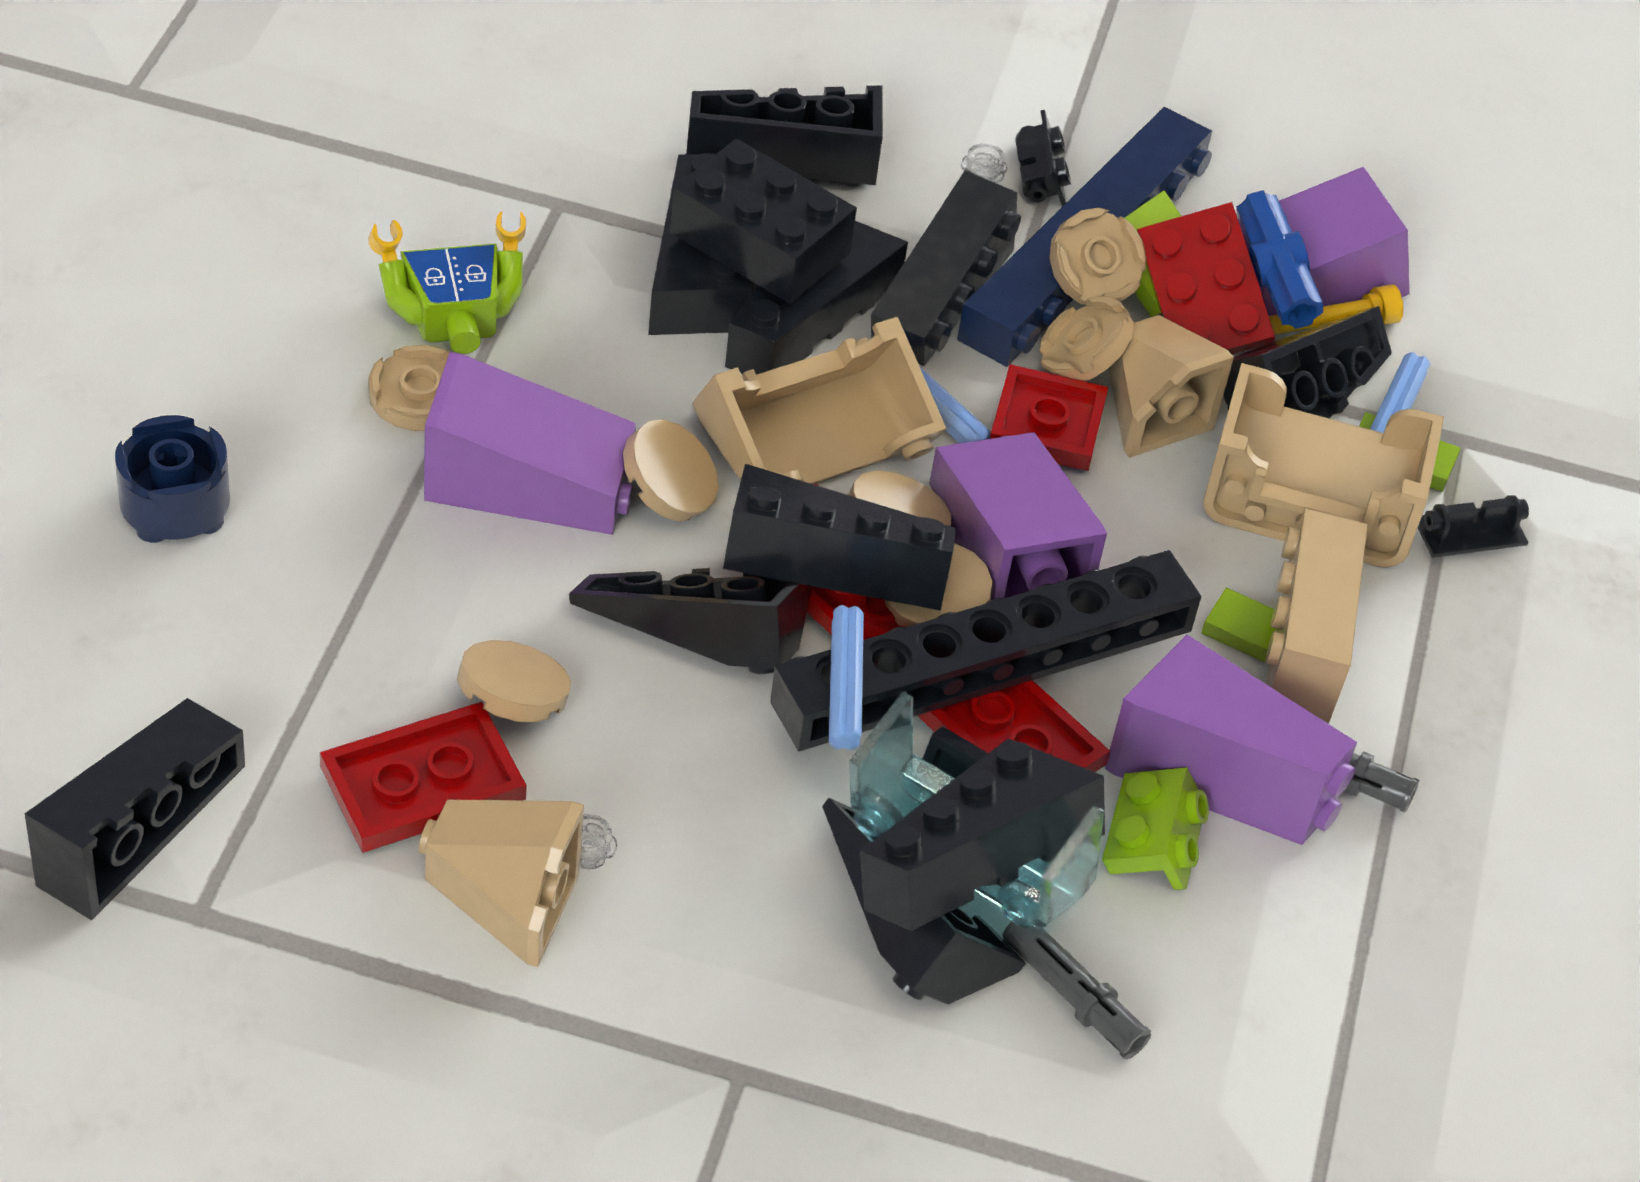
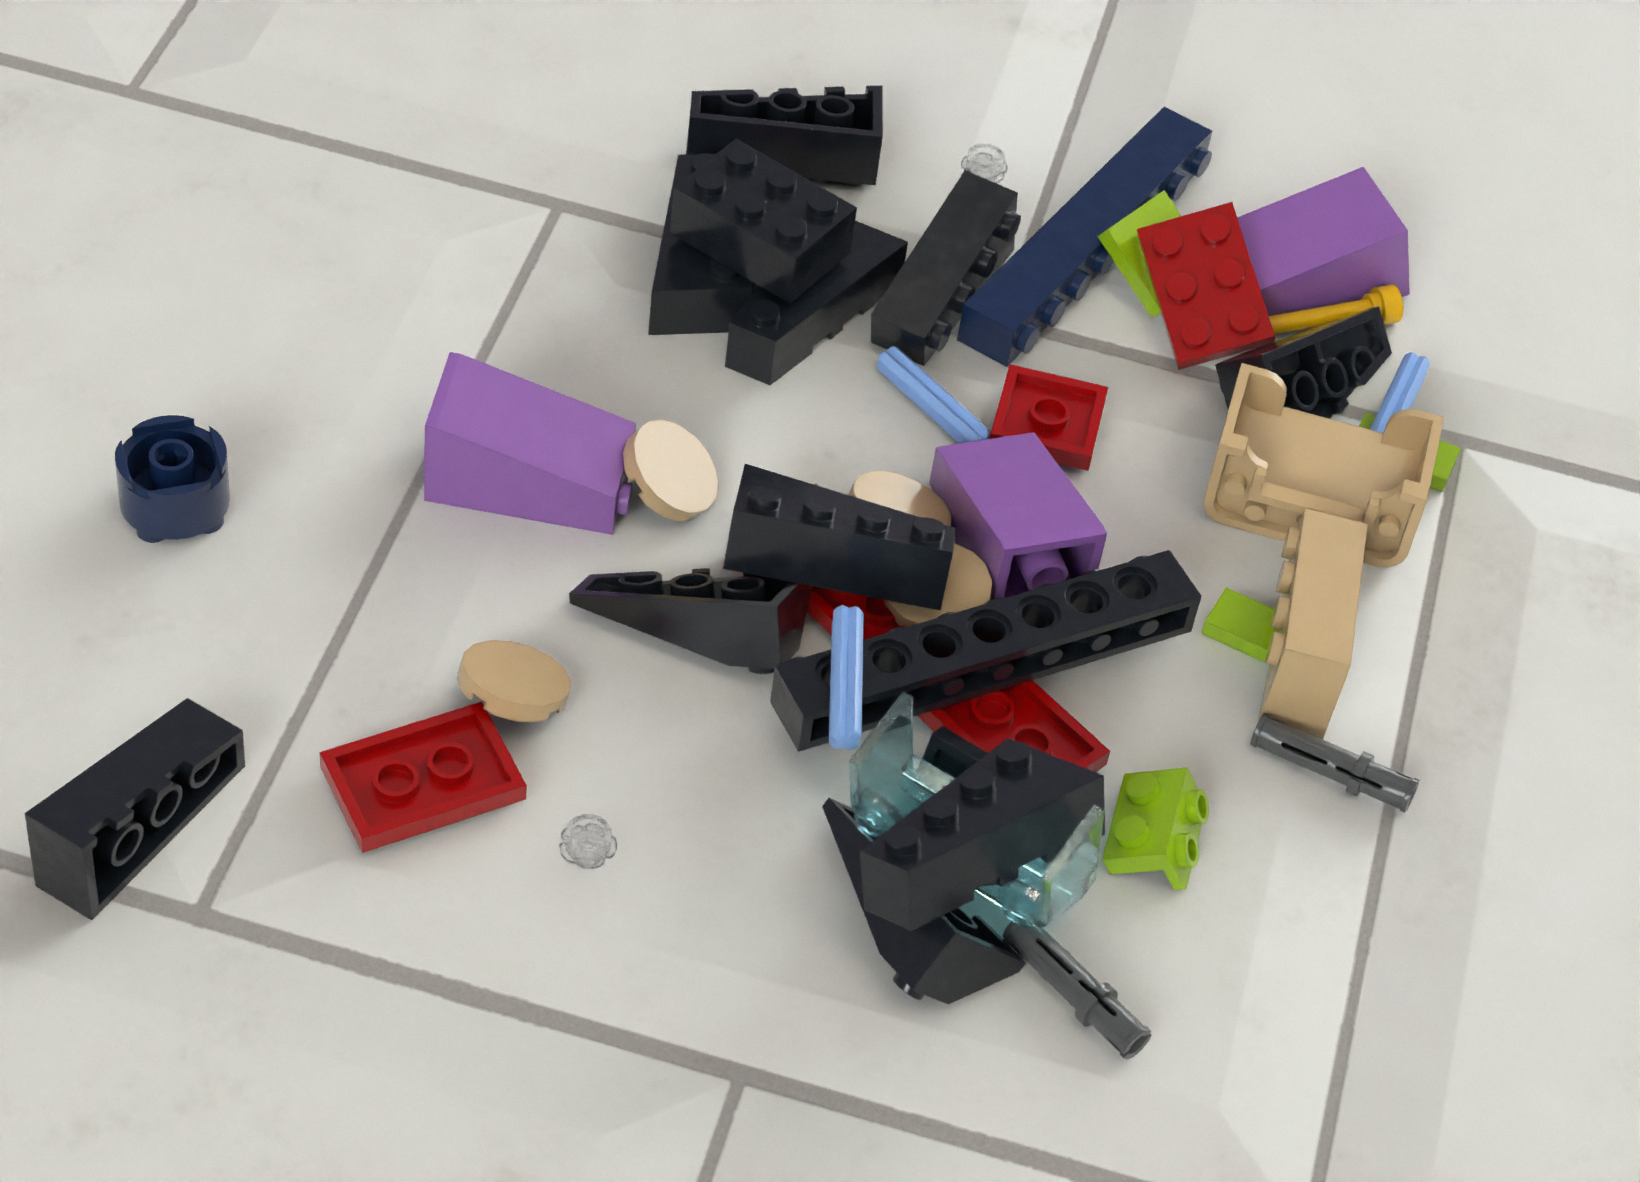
torso [368,211,526,354] -> none
tan tile [368,345,450,431] -> none
tan slope [419,800,584,967] -> none
tan windscreen [692,317,947,484] -> none
black hinge [1015,109,1071,206] -> none
tan tile [1039,296,1134,381] -> none
tan tile [1049,208,1147,306] -> none
medium lavender slope [1105,634,1357,845] -> none
tan slope [1109,315,1234,458] -> none
blue piece [1236,190,1323,329] -> none
black hinge [1417,495,1529,558] -> none

